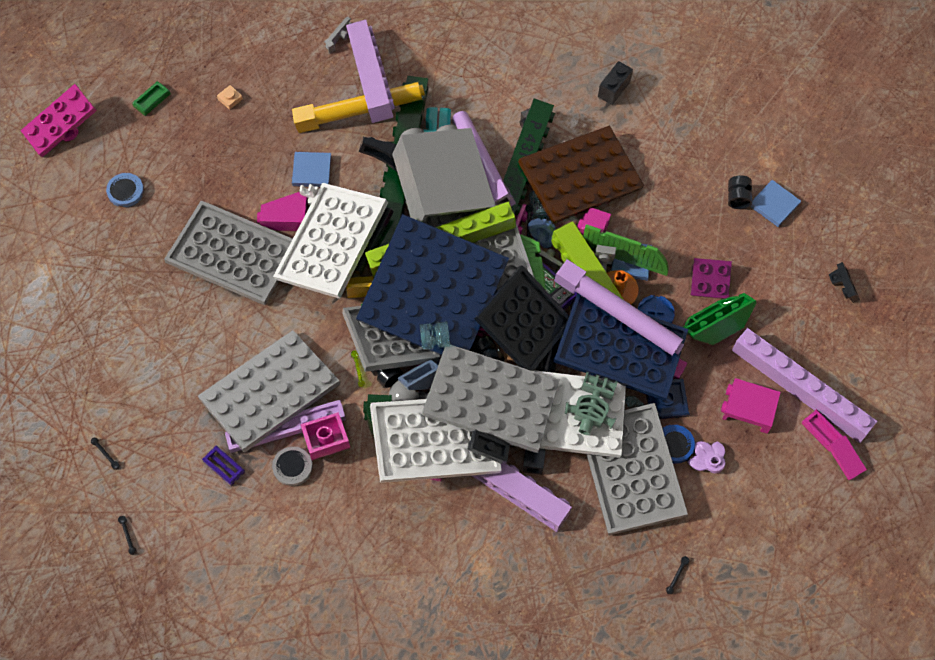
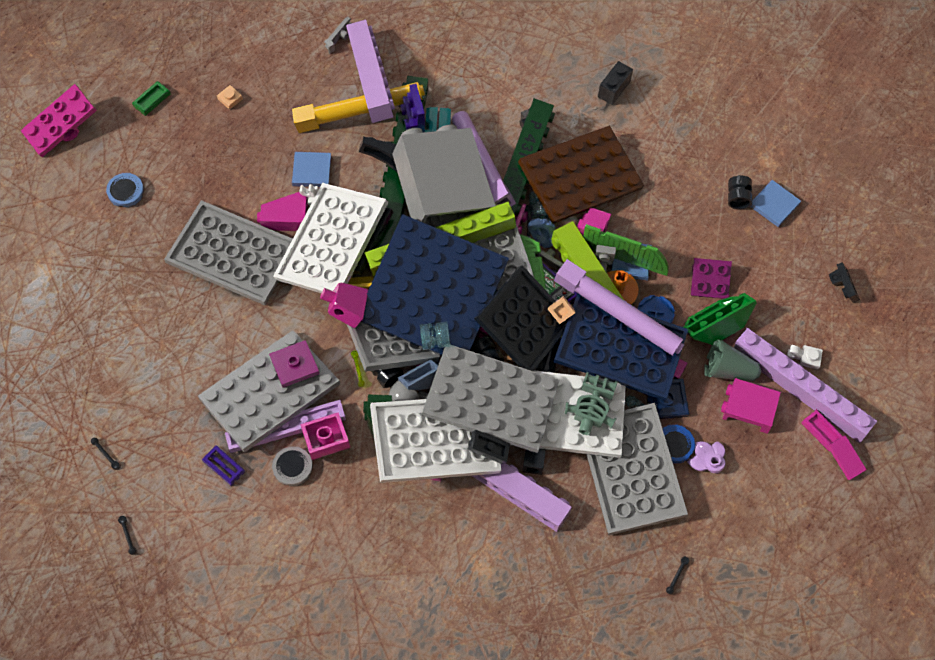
none -> magenta plate [269,340,320,388]
none -> dark pink torso [320,282,368,328]
none -> dark purple plate [400,84,425,133]
none -> light nougat plate [548,296,575,324]
none -> sand green cone [704,340,761,381]
none -> white plate [787,345,823,370]

